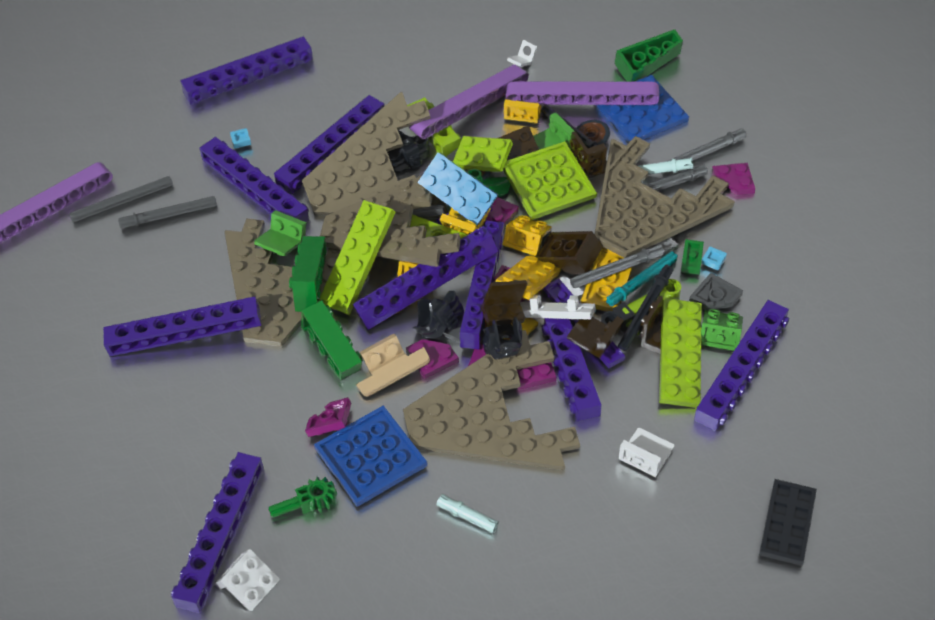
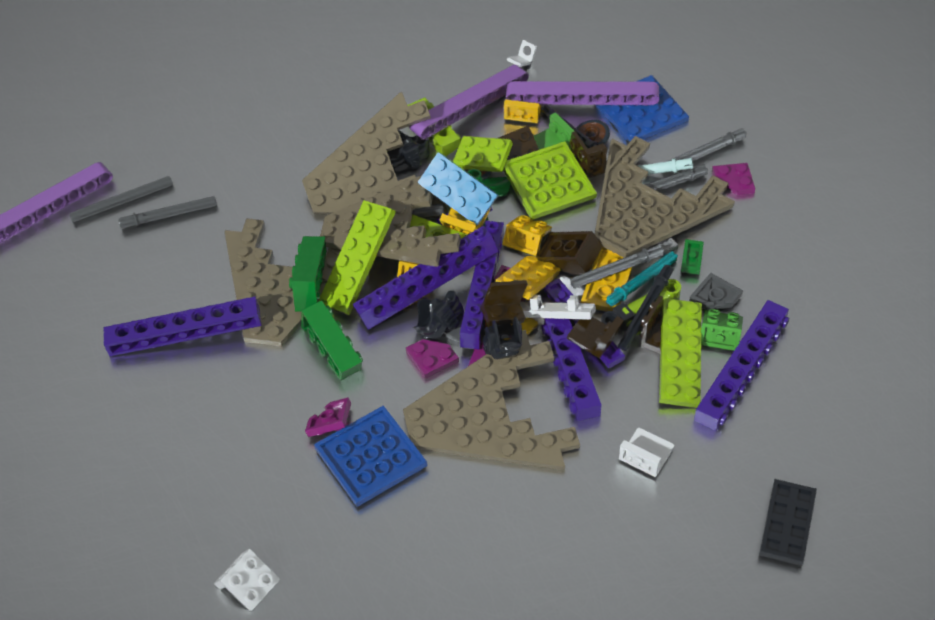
dark purple brick [171,452,264,614] -> none
dark purple brick [180,36,313,105] -> none
dark purple brick [199,137,309,222] -> none
medium azure plate [230,128,251,149] -> none
bright green bracket [254,210,306,256] -> none
green gear [268,476,337,518] -> none
dark purple brick [274,95,385,194] -> none
tan plate [356,334,430,396] -> none
light aqua pin [437,494,499,534] -> none
magenta plate [484,197,519,228] -> none
magenta plate [517,362,557,390] -> none
green wedge [614,29,683,82] -> none
medium azure plate [701,247,727,271] -> none

